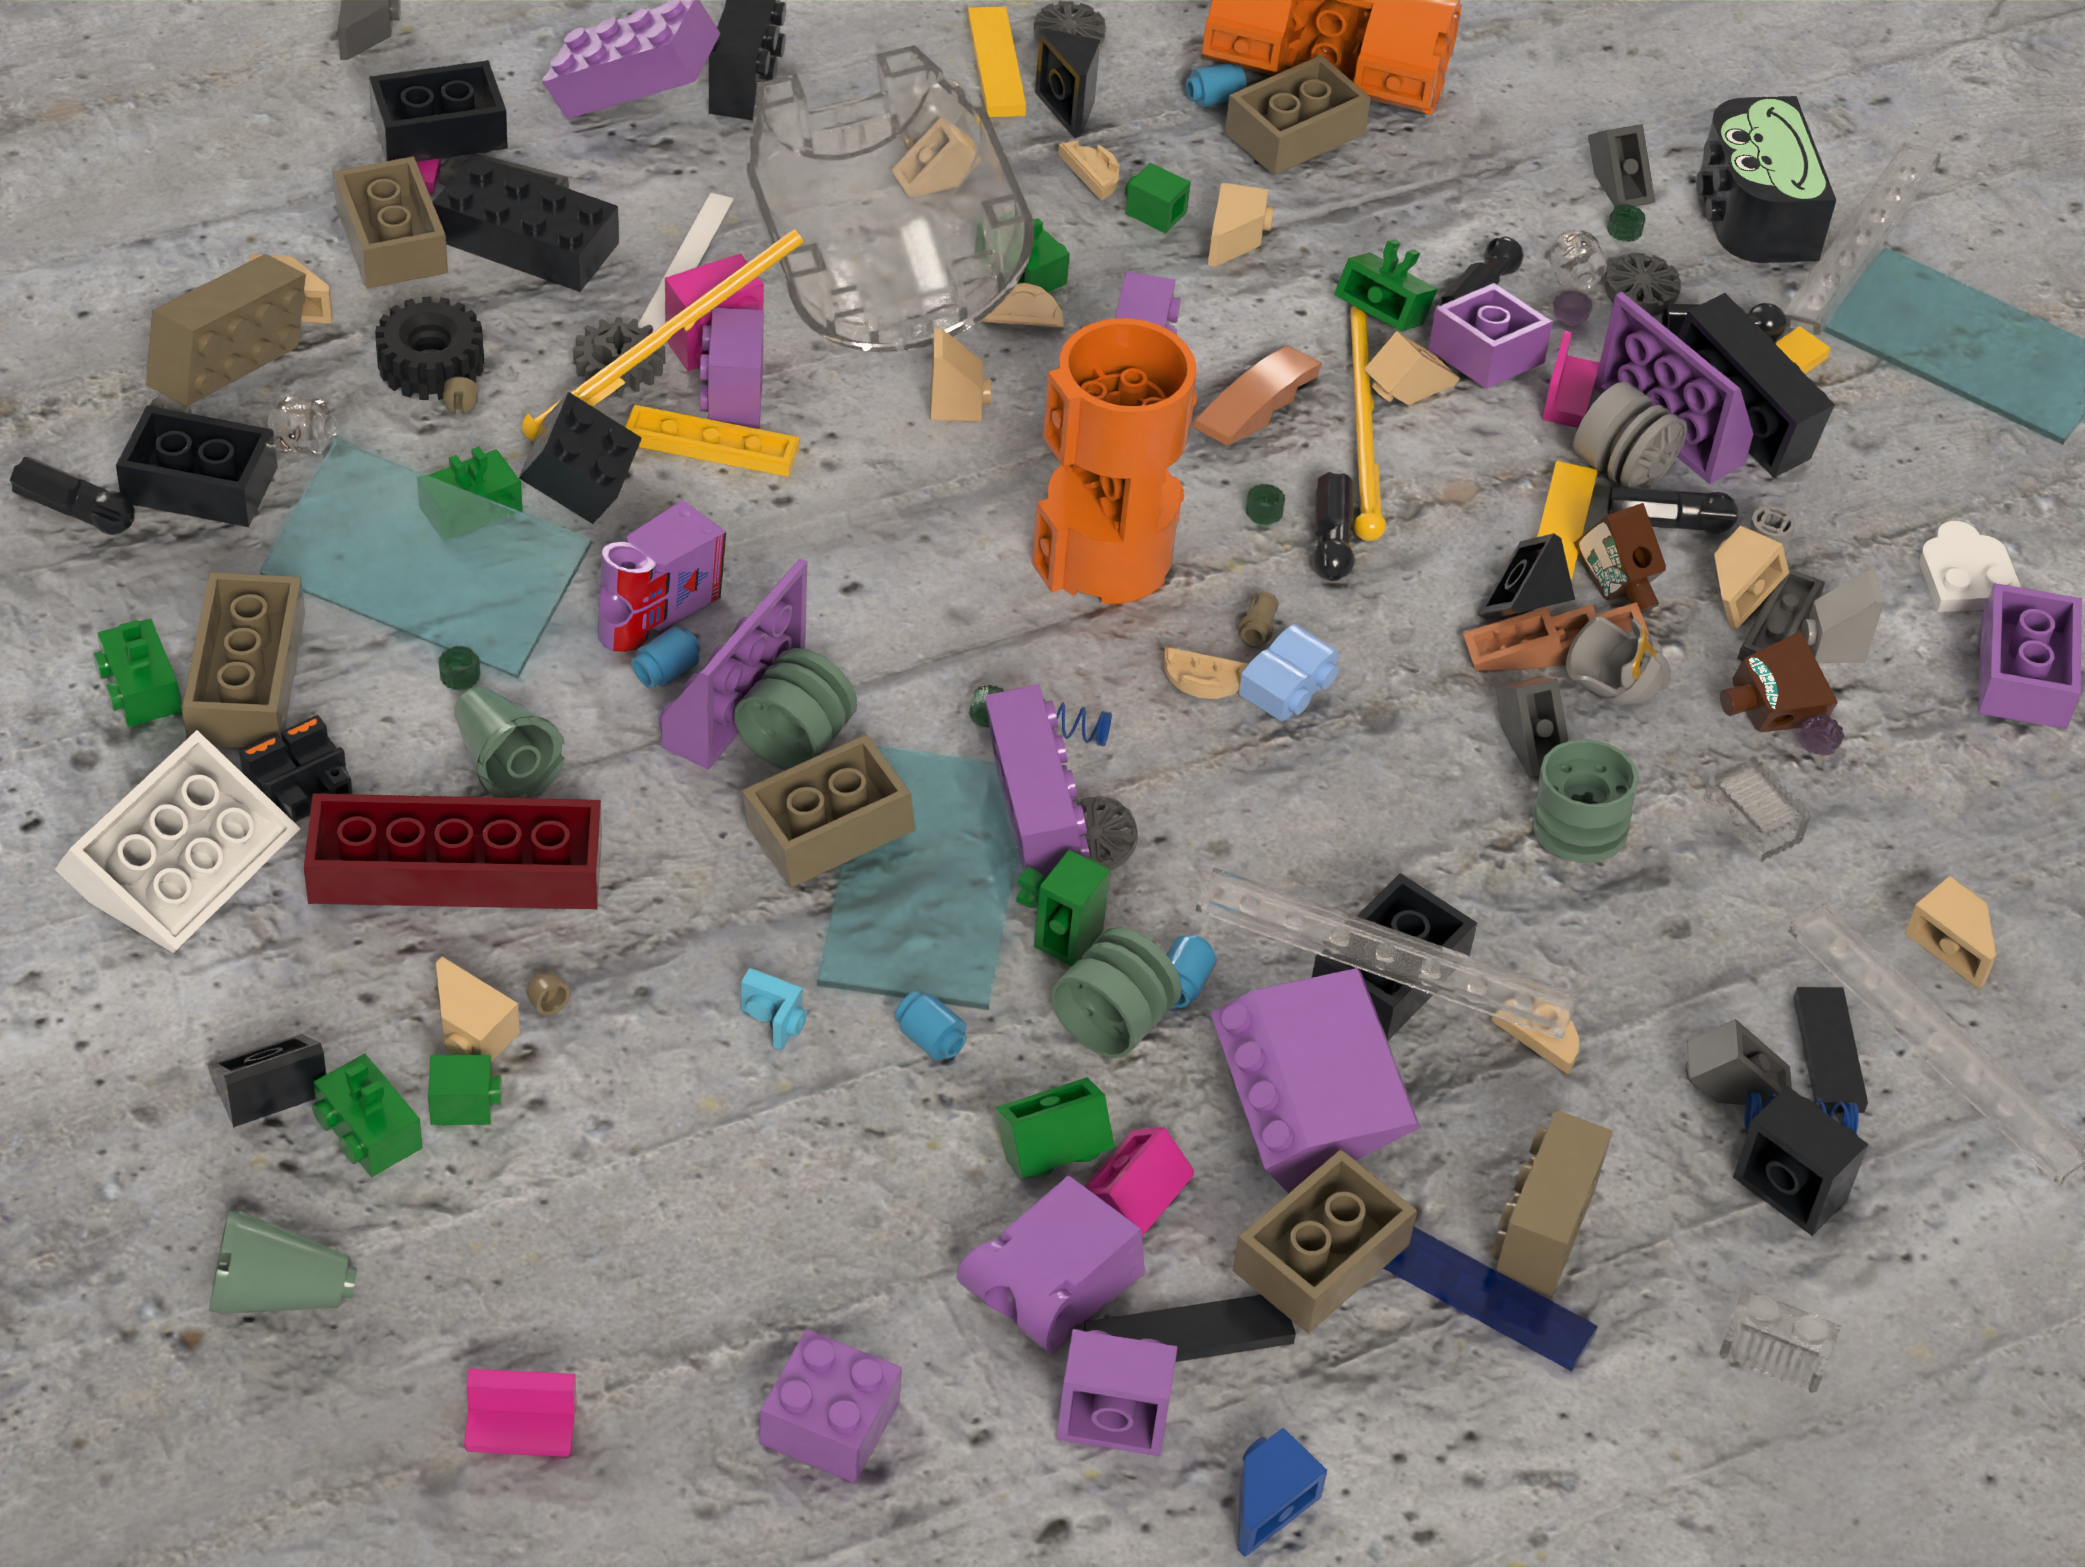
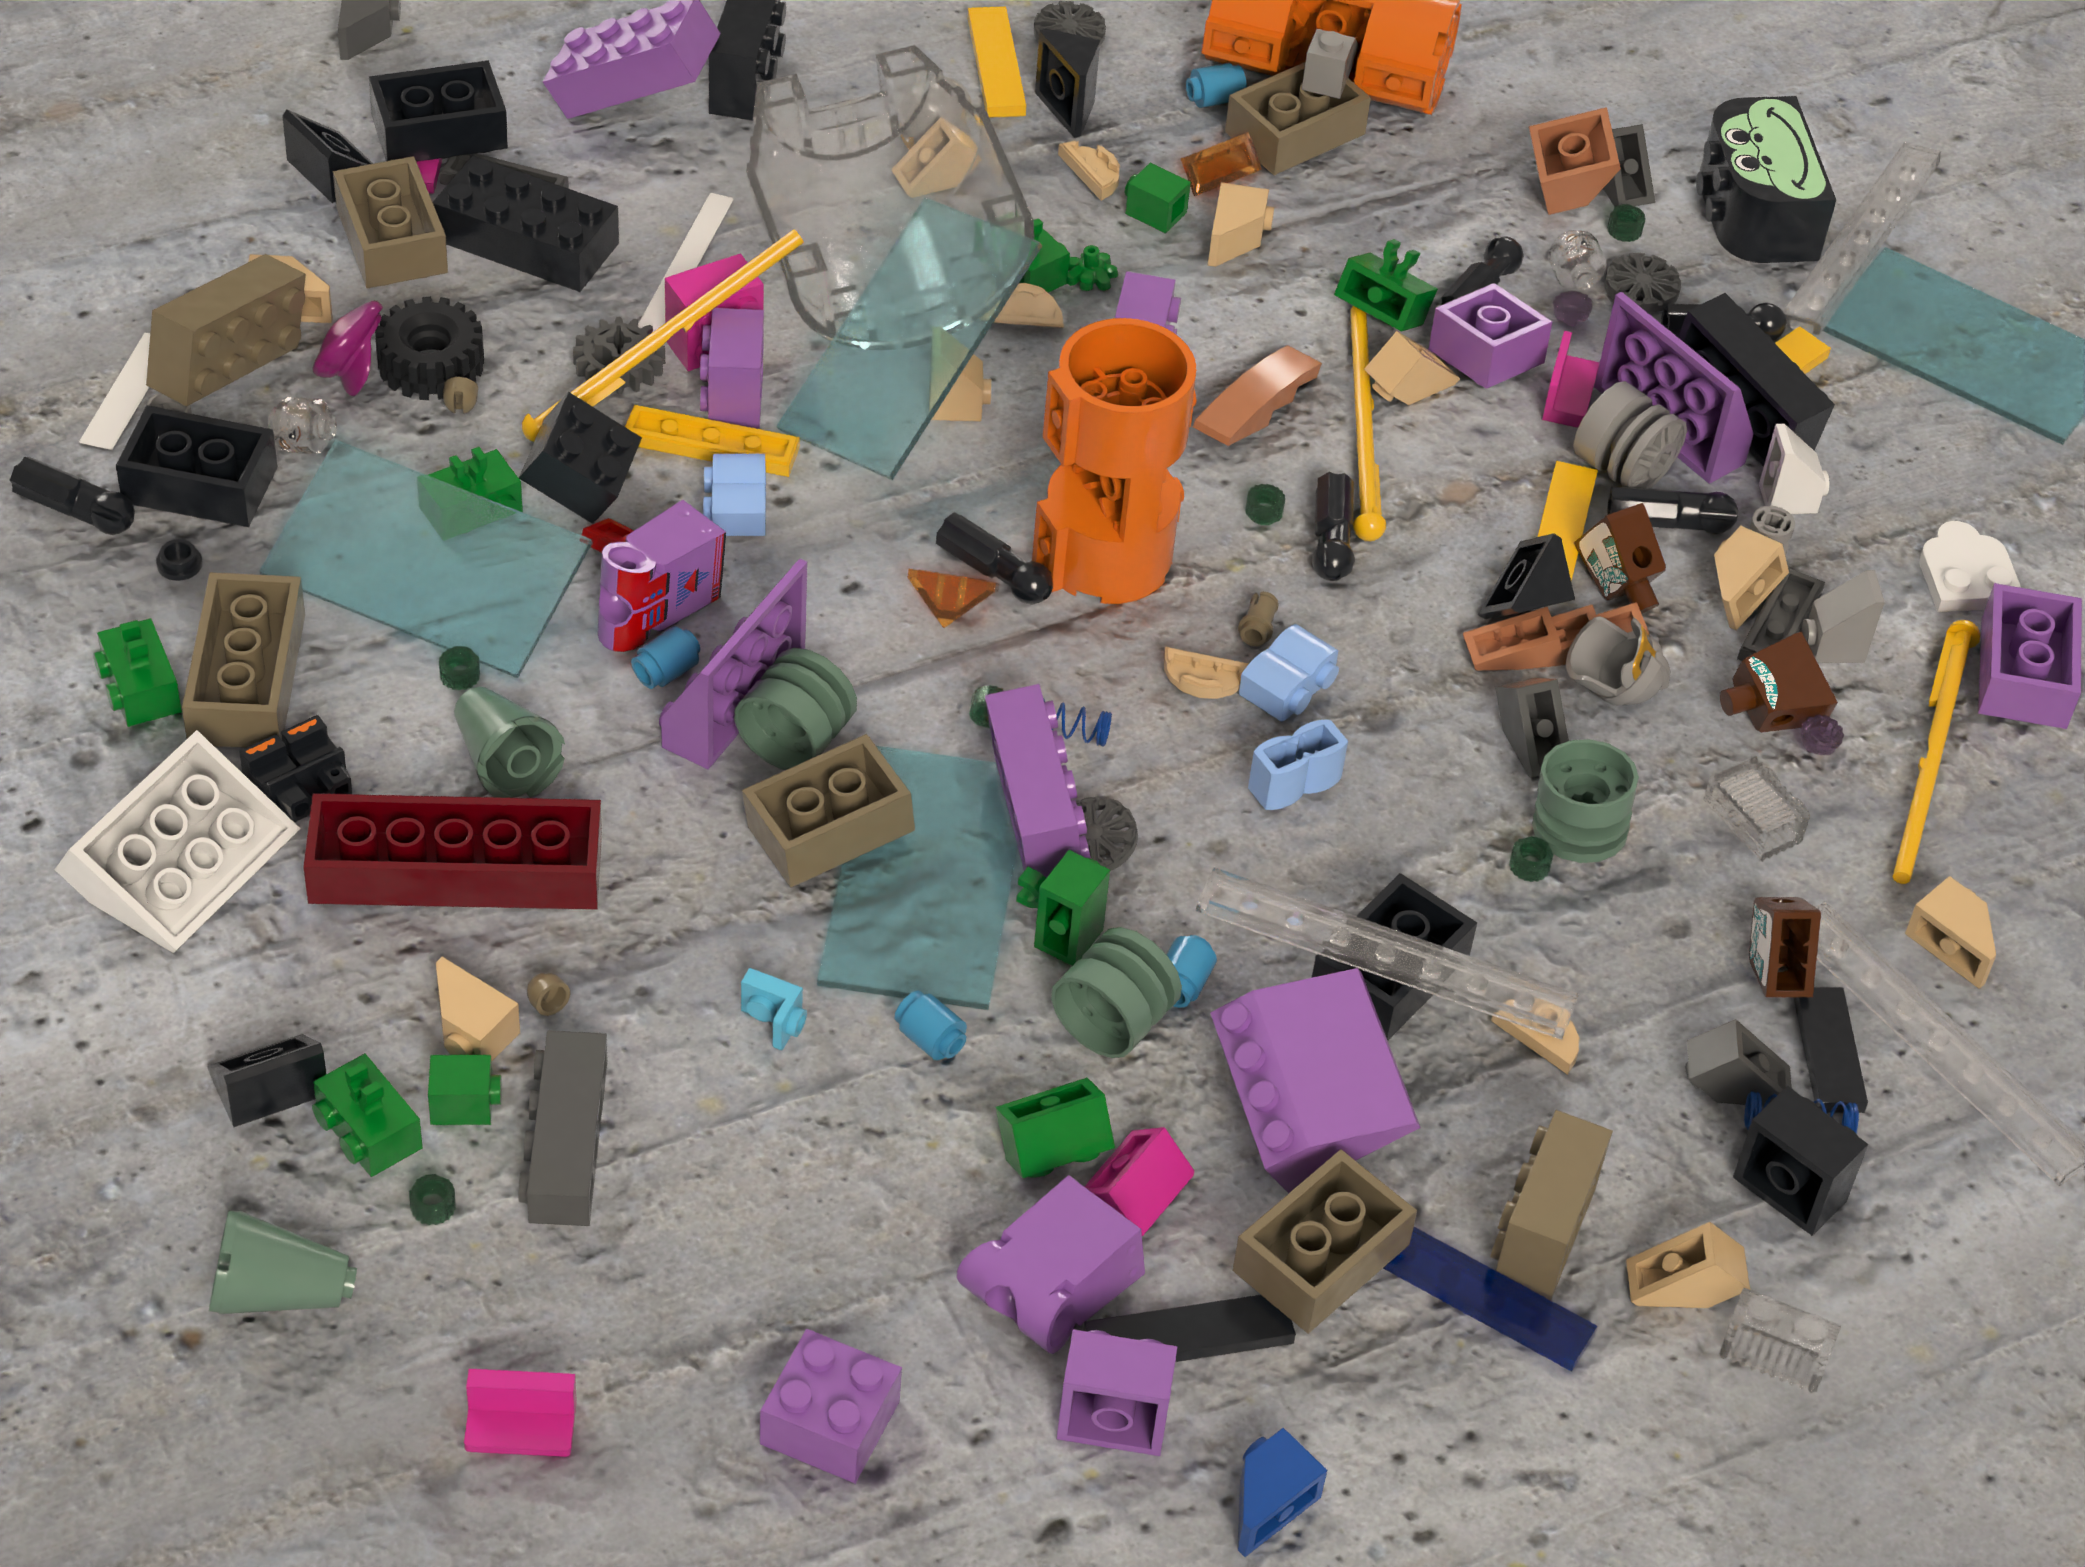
none -> white sticker [79,333,150,450]
none -> black plate [156,539,202,581]
none -> black slope [282,109,373,203]
none -> magenta piece [312,300,383,396]
none -> clear green axle [409,1174,456,1225]
none -> dark grey brick [518,1030,608,1226]
none -> red tile [580,518,634,553]
none -> light blue brick [703,454,766,536]
none -> clear light blue piece [776,197,1042,481]
none -> clear orange slope [907,568,1000,628]
none -> black piece [936,512,1053,605]
none -> green plant [1067,245,1119,291]
none -> clear orange slope [1180,132,1262,196]
none -> light blue brick [1248,719,1348,810]
none -> light grey slope [1302,29,1359,99]
none -> clear green axle [1509,836,1554,882]
none -> nougat slope [1529,107,1621,215]
none -> tan slope [1626,1222,1750,1308]
none -> reddish brown torso [1749,897,1821,997]
none -> white slope [1759,424,1829,514]
none -> yellow bar [1892,620,1980,884]

